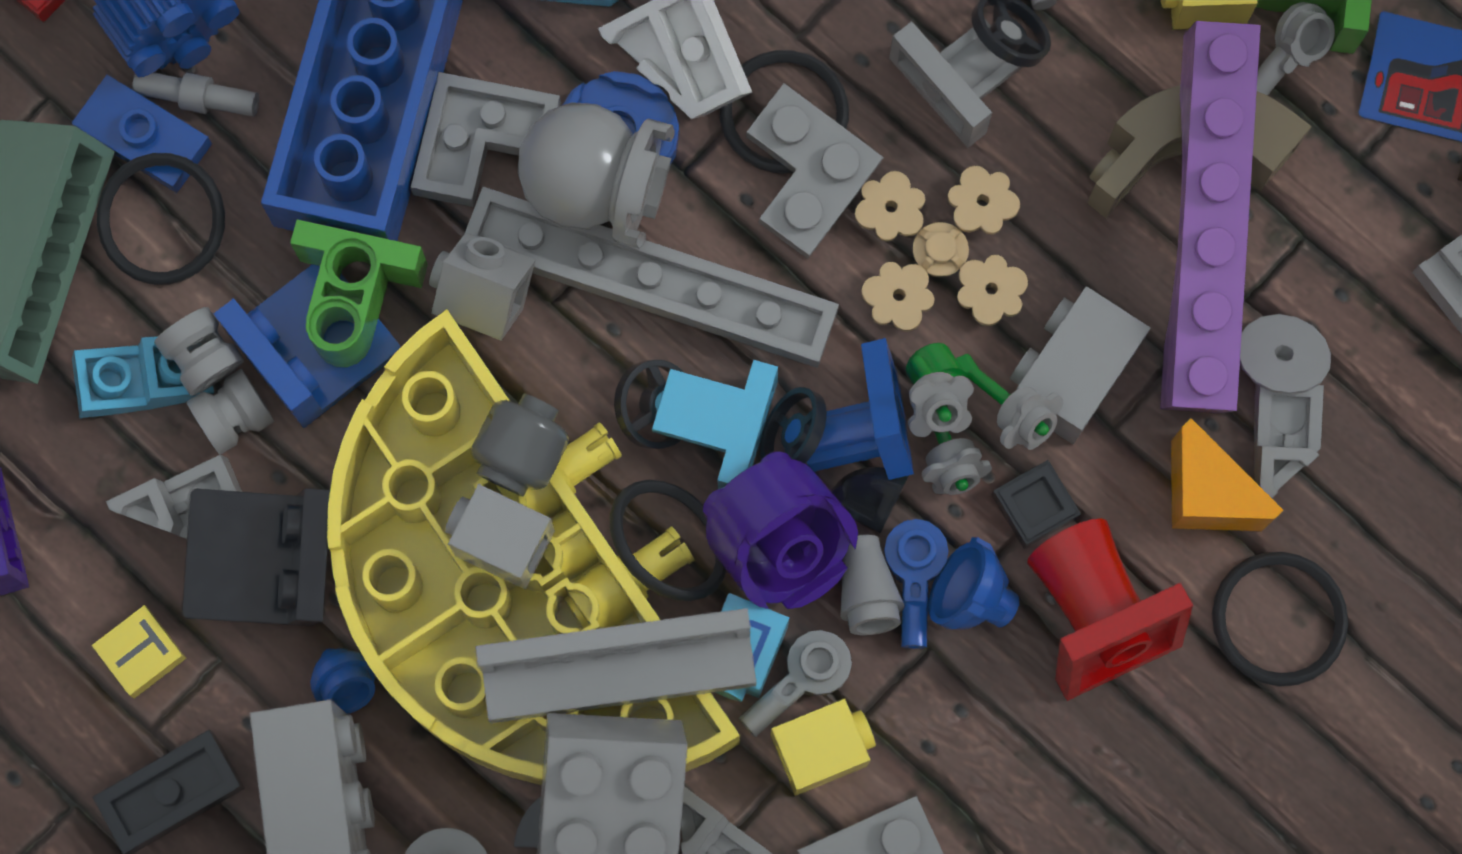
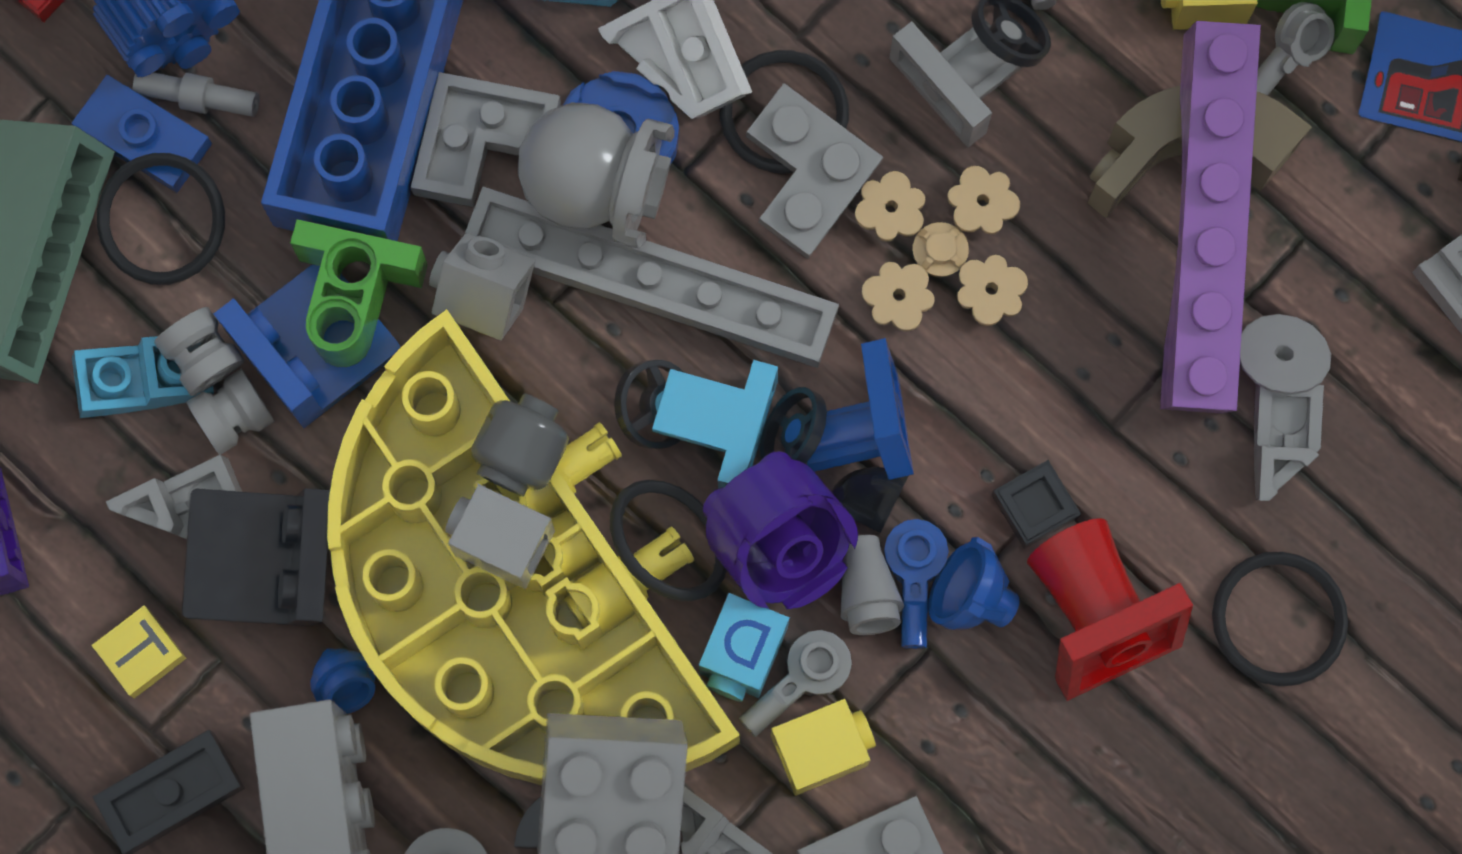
light grey fence [475,608,757,723] -> none
light grey plant [906,343,1063,495] -> none
light grey brick [1010,286,1150,445] -> none
light orange slope [1171,418,1284,531] -> none

